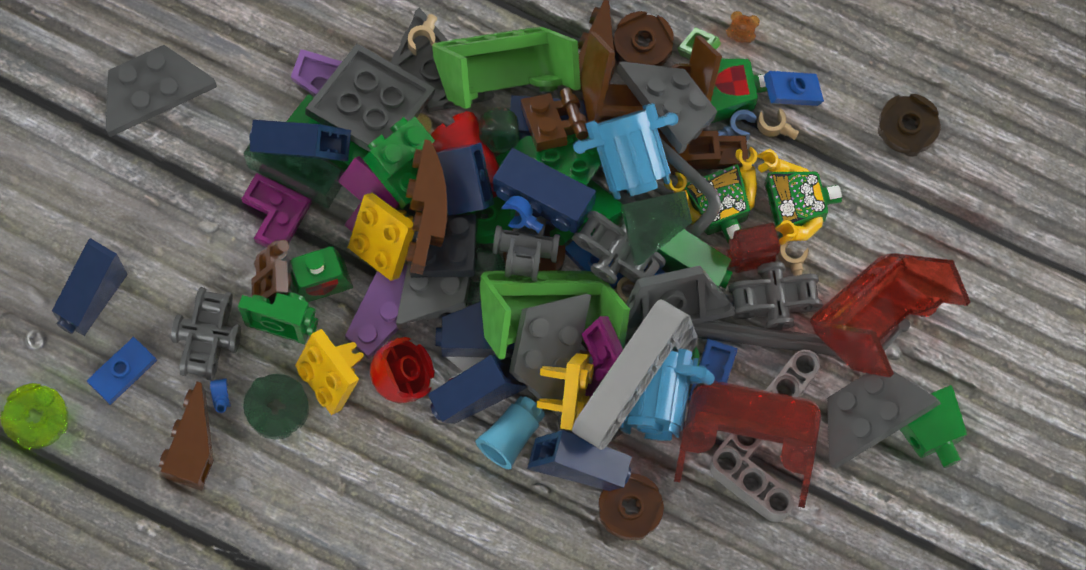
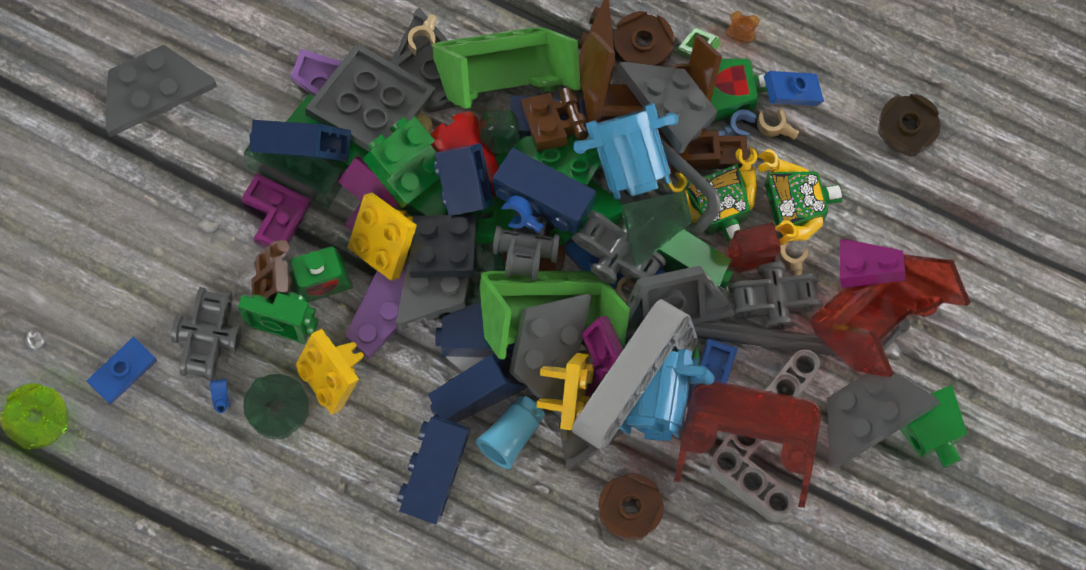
dark blue slope [52,238,128,336] -> none
reddish brown slope [159,381,214,491] -> none
red cylinder [370,337,435,404] -> none
reddish brown slope [406,139,447,275] -> none
dark blue slope [527,430,632,491] -> none
none -> dark blue brick [397,416,472,524]
none -> magenta wing [840,239,906,288]

